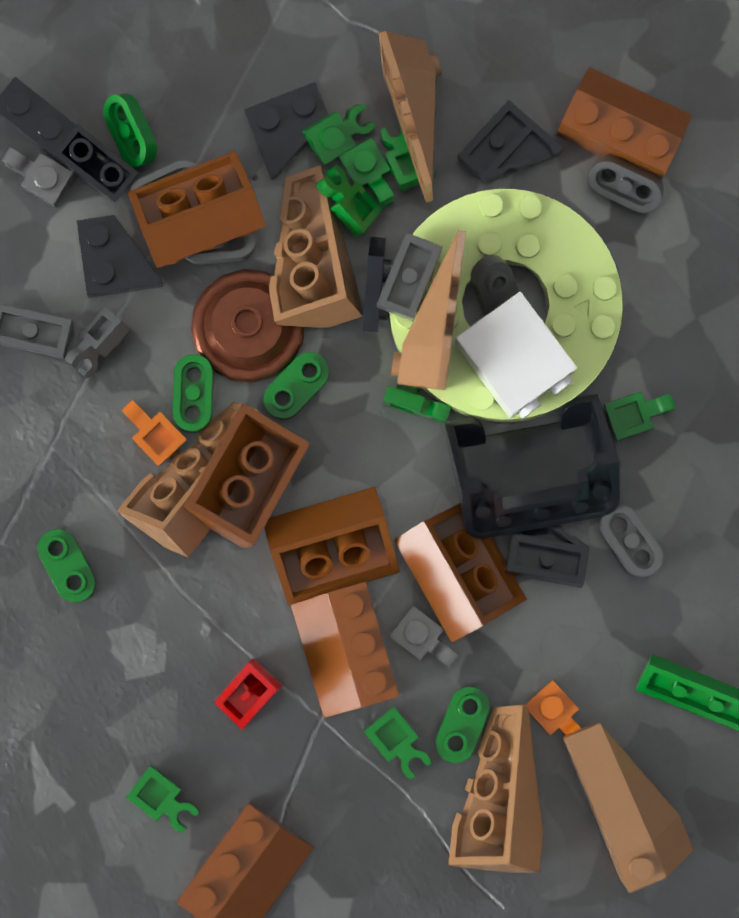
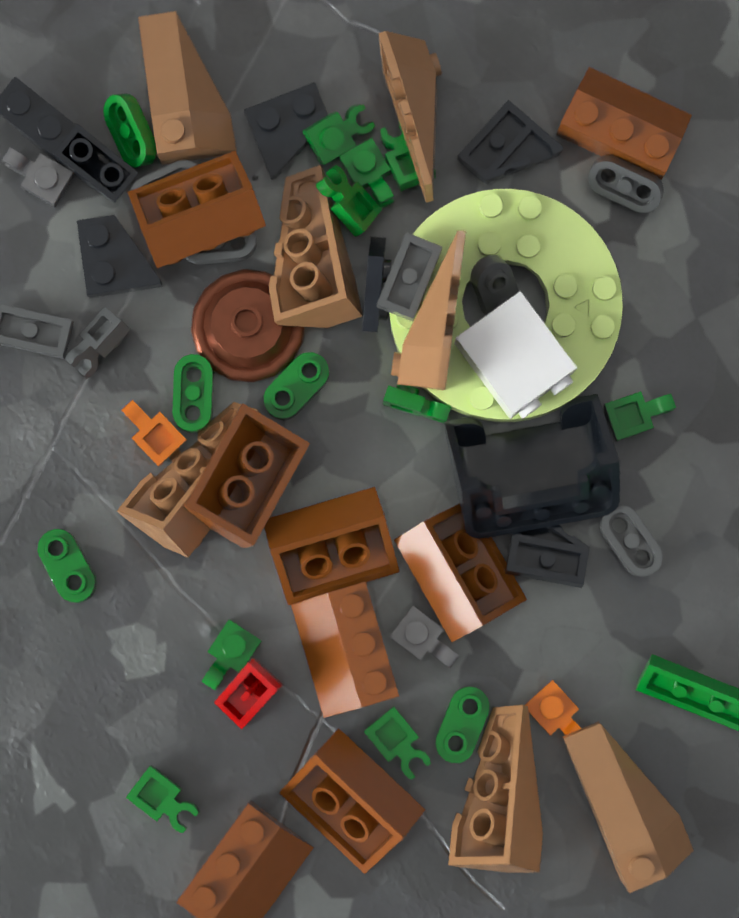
none -> medium nougat wedge [138,11,237,165]
none -> green plate [201,620,262,691]
none -> dark orange slope [279,728,426,874]

